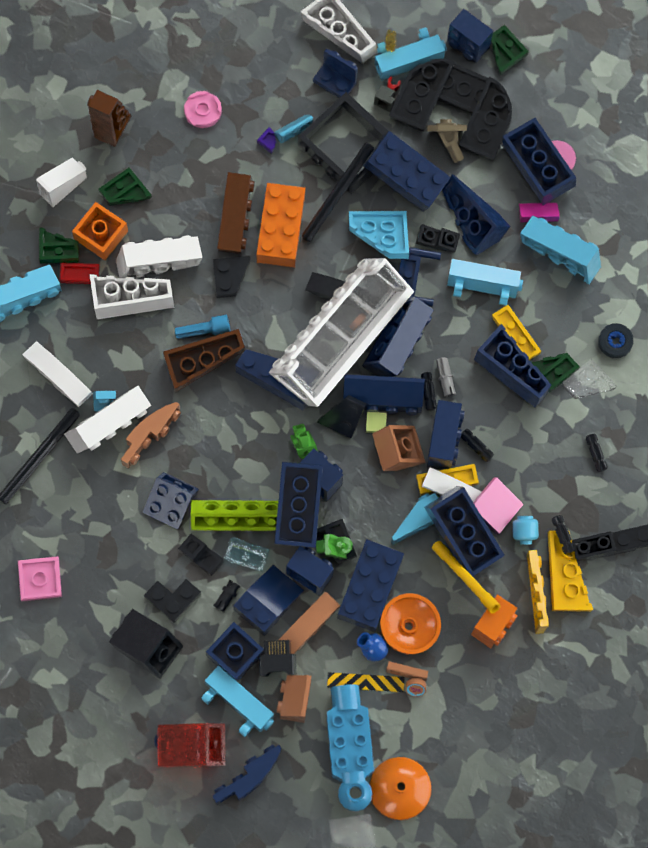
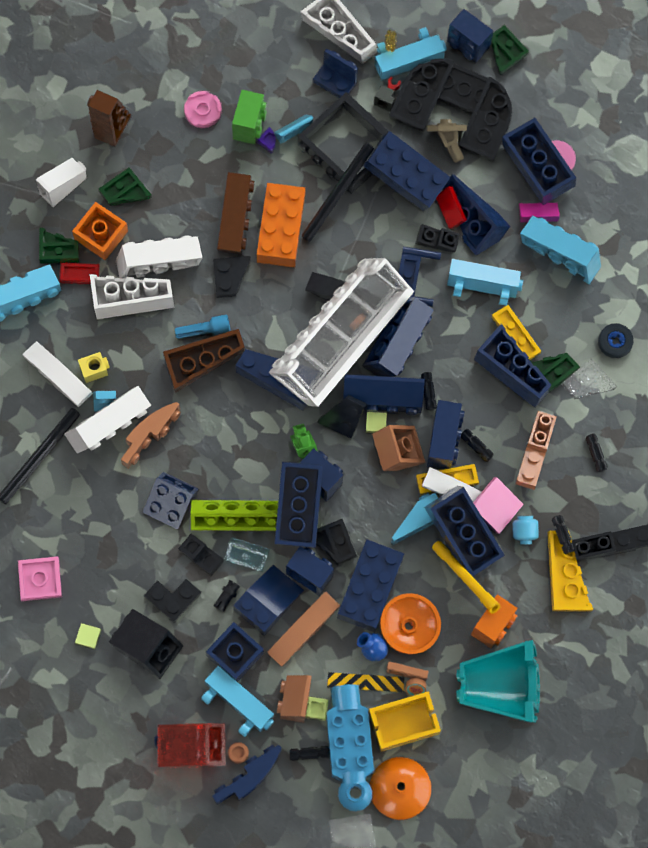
black piece [259,640,297,677] -> none
bright green hips [316,534,353,560] -> none
medium azure plate [349,211,409,259] -> none
light grey axle [436,357,456,397] -> none
yellow wing [527,550,549,634] -> none
none -> yellowish green tile [75,623,101,649]
none -> light yellow brick [78,352,110,383]
none -> nougat tile [228,742,249,764]
none -> bright green brick [232,90,267,145]
none -> black axle [289,746,330,761]
none -> yellowish green tile [306,697,329,721]
none -> yellow piece [368,691,441,752]
none -> red tile [436,186,467,230]
none -> teal cone [456,640,540,723]
none -> nougat slope [515,411,557,490]

